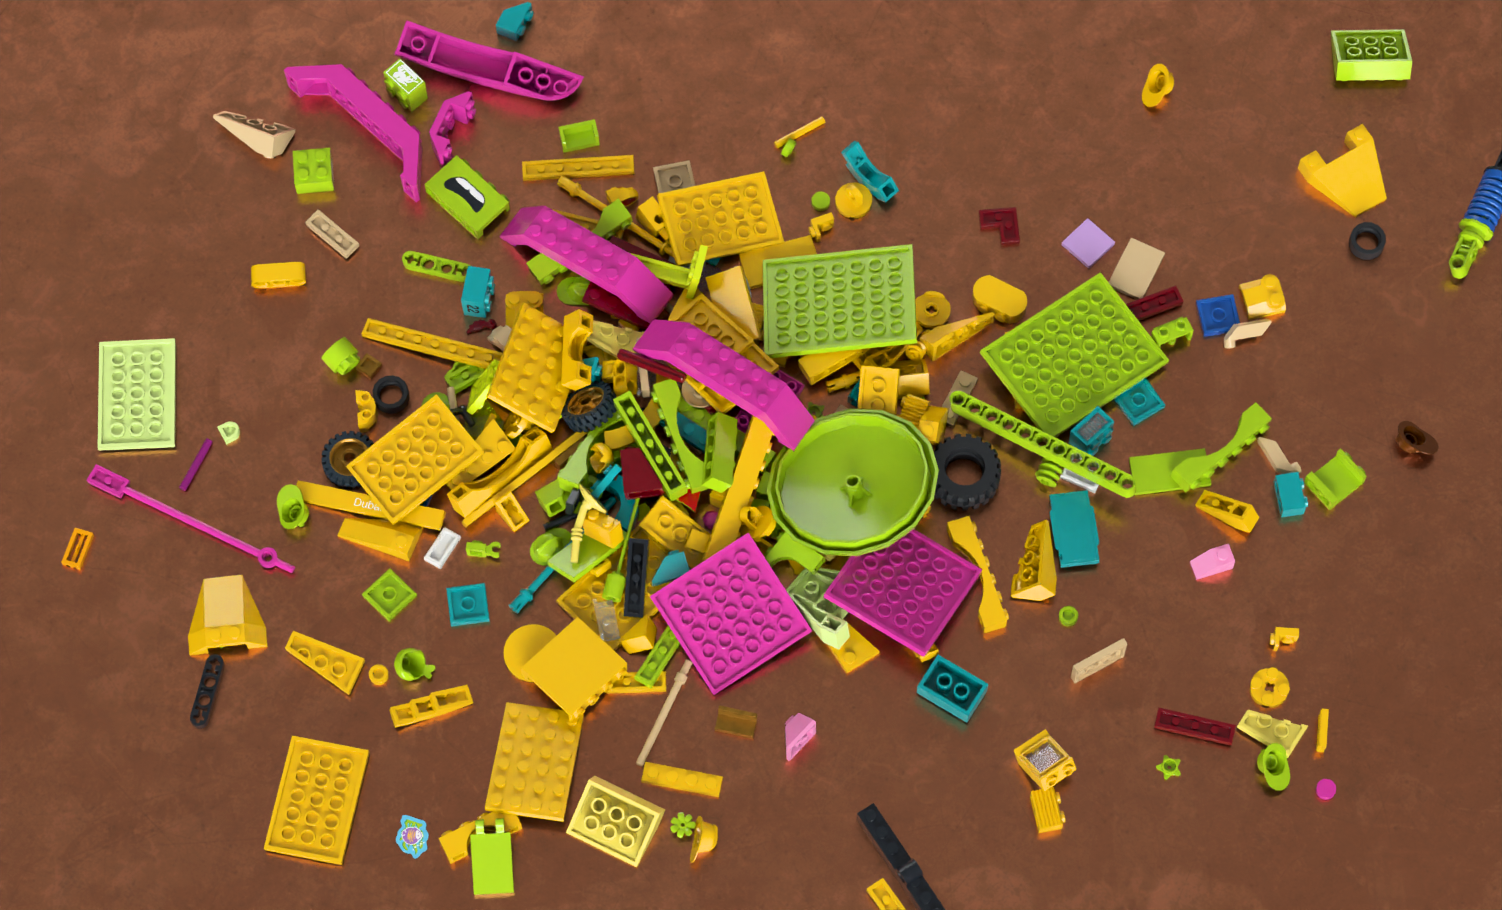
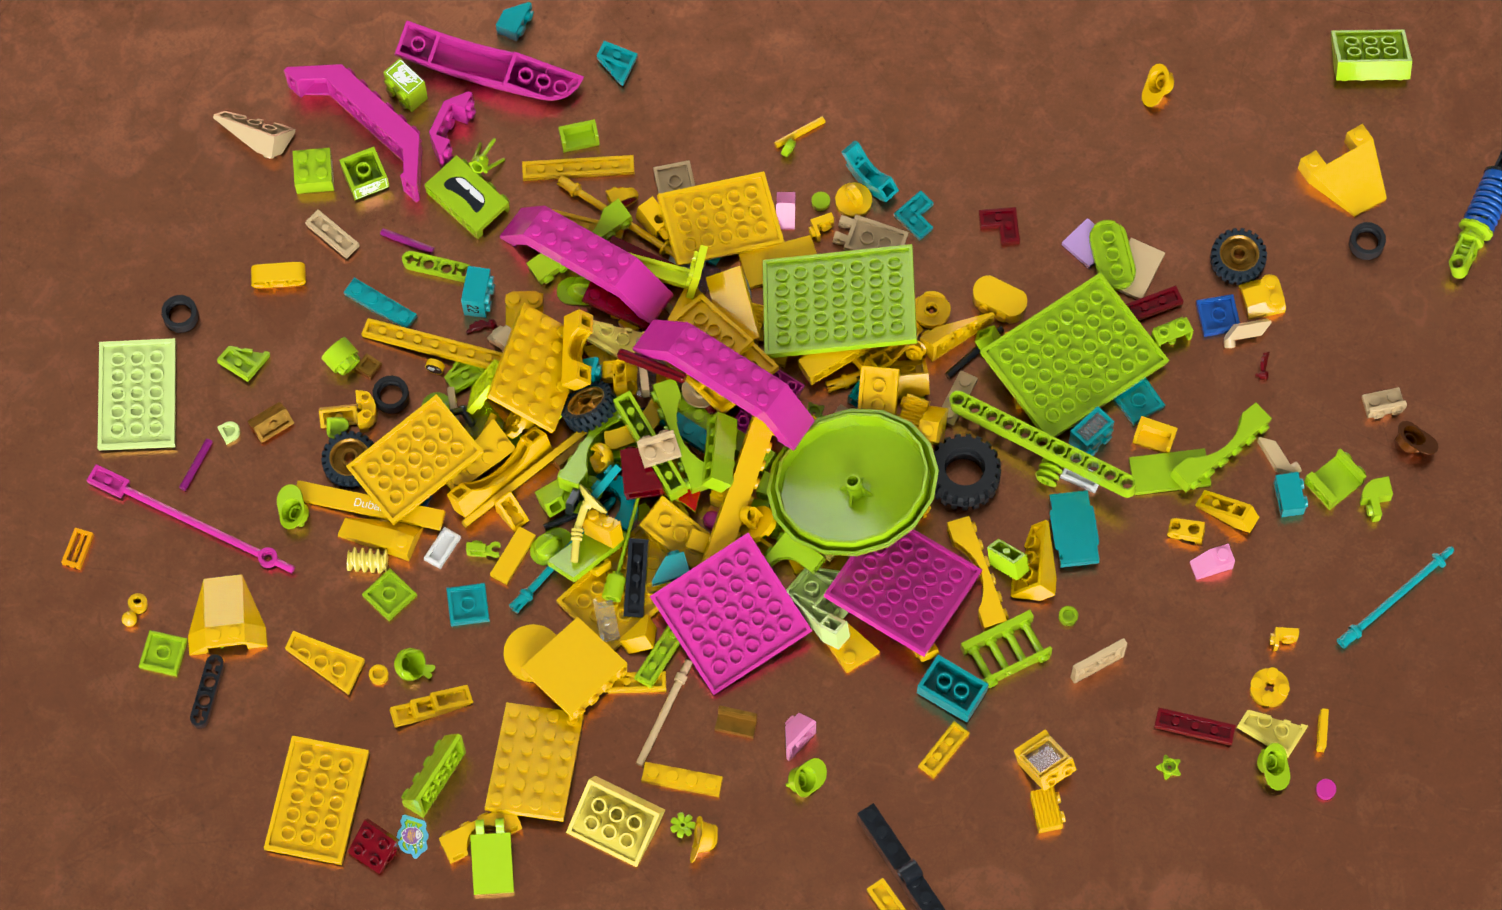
none -> yellow plate [122,593,148,627]
none -> lime tile [139,630,188,677]
none -> black tyre [161,295,199,333]
none -> lime wing [217,346,270,382]
none -> pearl gold panel [247,402,294,443]
none -> yellow slope [319,404,358,428]
none -> lime tile [327,417,349,439]
none -> lime brick [339,146,389,200]
none -> teal plate [344,277,417,328]
none -> light yellow piece [347,547,388,573]
none -> dark red plate [348,818,399,874]
none -> magenta bar [380,228,435,254]
none -> lime slope [401,734,466,818]
none -> tile [425,358,445,375]
none -> lime plant [469,138,505,173]
none -> yellow tile [490,526,536,585]
none -> teal wing [596,41,638,86]
none -> tan bracket [637,430,682,468]
none -> bright pink slope [776,192,795,230]
none -> lime piece [785,758,827,797]
none -> tan tile [832,214,909,251]
none -> teal tile [894,190,934,241]
none -> yellow tile [918,721,970,779]
none -> black bar [945,326,1004,379]
none -> lime fence [960,610,1052,688]
none -> lime panel [975,325,1001,351]
none -> lime brick [987,539,1030,580]
none -> lime tile [1089,220,1136,291]
none -> yellow panel [1133,416,1178,453]
none -> yellow leg [1167,518,1205,545]
none -> wheel [1210,228,1267,285]
none -> dark red piece [1255,351,1270,379]
none -> teal bar [1337,546,1454,649]
none -> lime brick [1360,476,1393,522]
none -> tan bracket [1361,387,1407,419]

